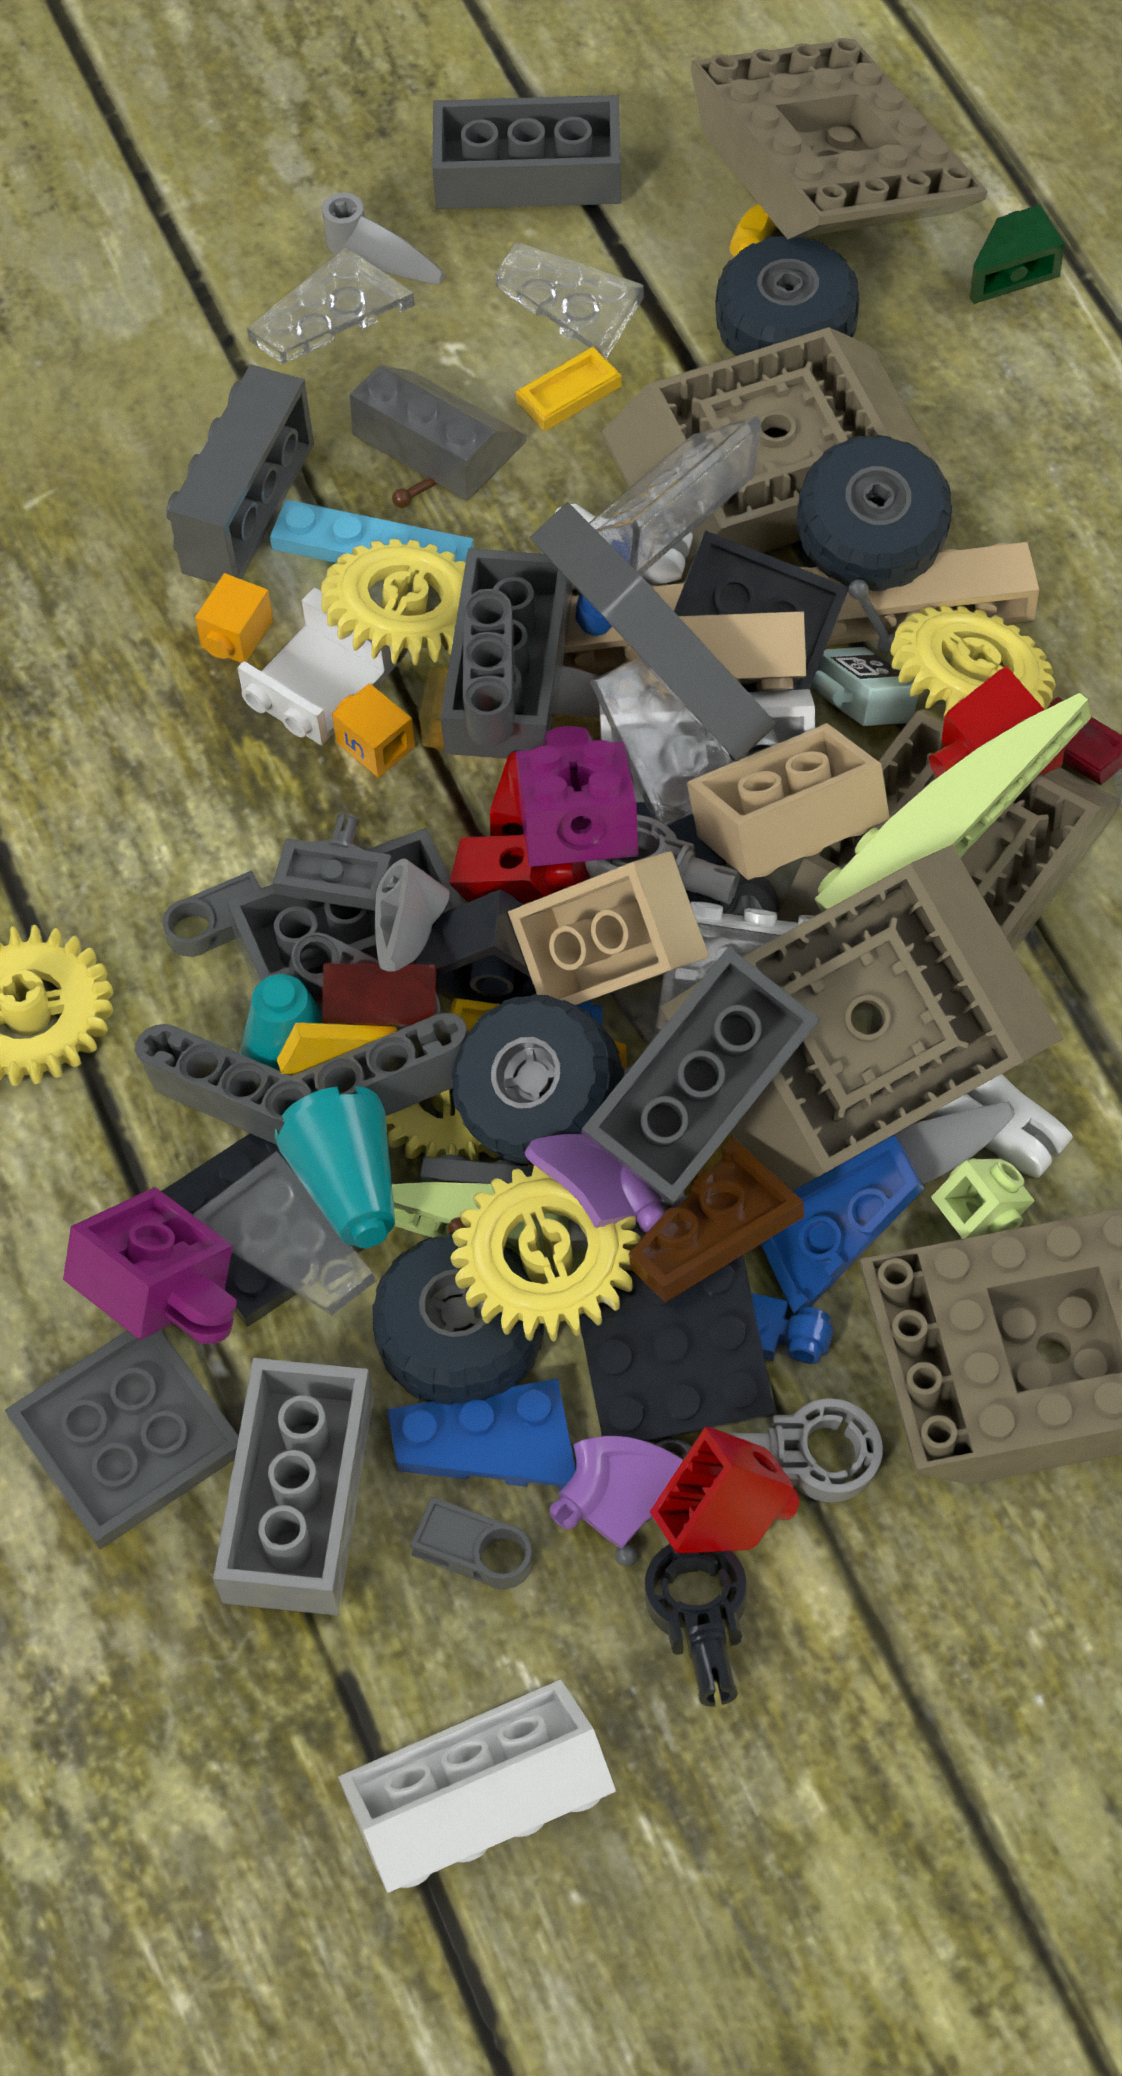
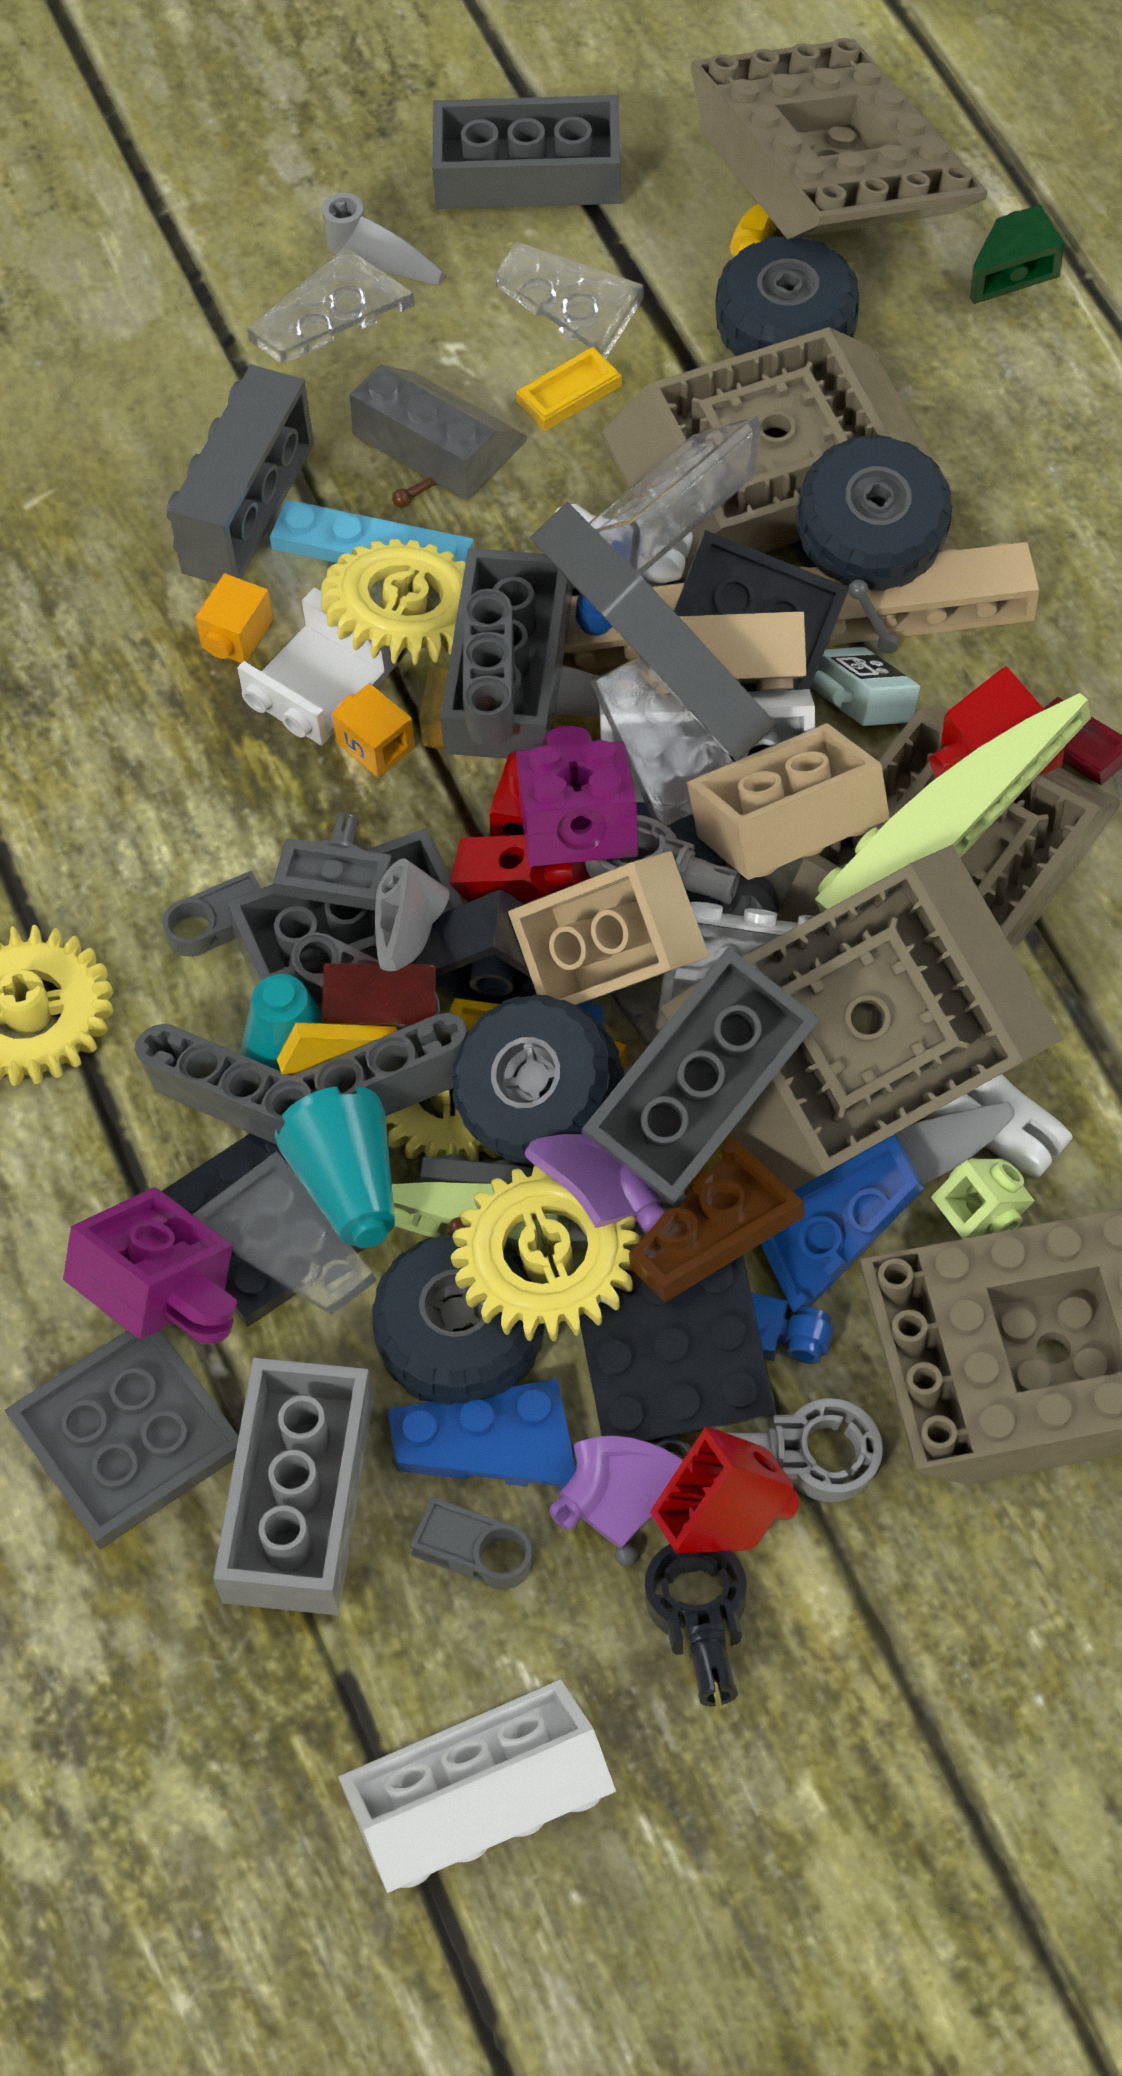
light yellow gear [890,605,1056,716] -> none

